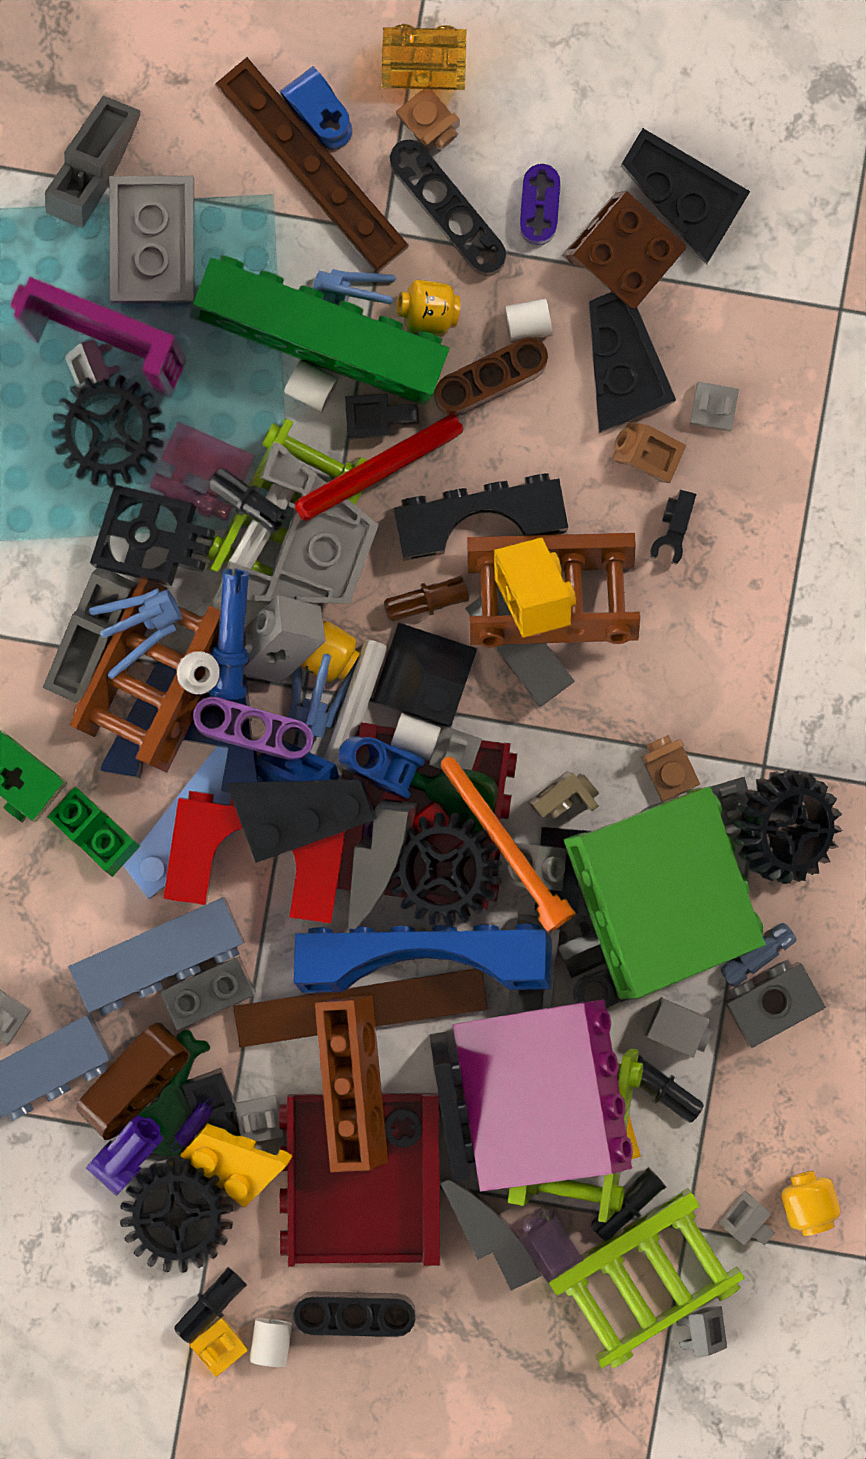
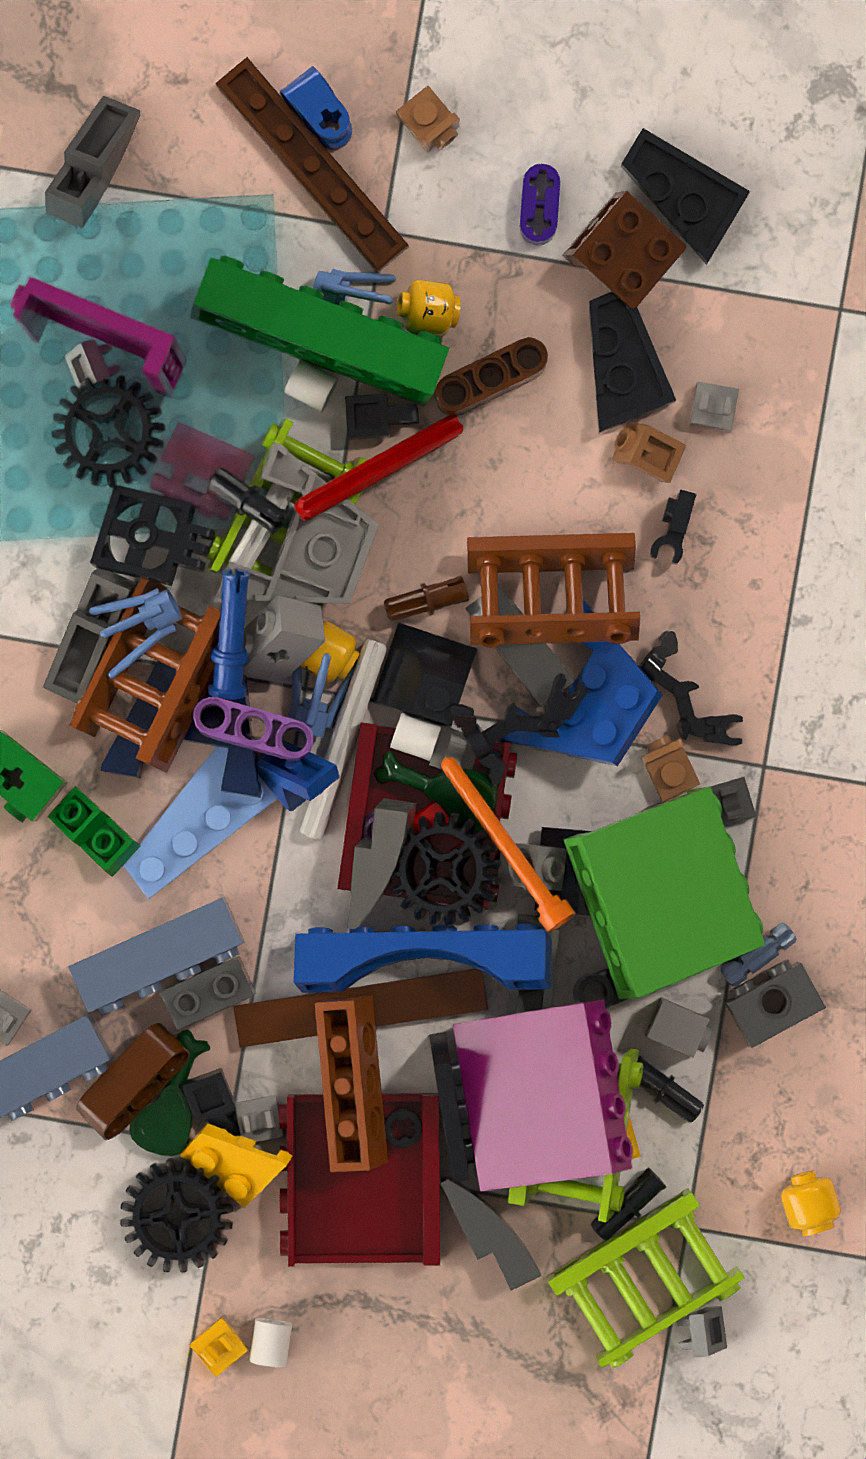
dark purple piece [86,1115,164,1196] -> none
light grey plate [109,175,195,304] -> none
red arch [163,791,345,924] -> none
dark purple piece [171,1098,215,1151] -> none
black axle [174,1267,247,1344] -> none
white plate [177,651,220,694] -> none
black wing [226,779,377,863] -> none
black beam [293,1291,416,1337] -> none
blue piece [338,736,425,800] -> none
clear yellow brick [382,24,467,90] -> none
black beam [390,139,506,276] -> none
black arch [394,473,568,561] -> none
yellow brick [494,537,576,638] -> none
white gear [505,299,553,343] -> none
clear purple brick [518,1207,584,1283] -> none
dark tan bracket [528,771,599,818] -> none
dark grey tile [558,921,607,978] -> none
light grey tile [719,1191,775,1246] -> none
black gear [732,769,843,884] -> none
none -> black piece [449,673,586,785]
none -> blue wing [499,601,663,766]
none -> black piece [639,631,743,746]

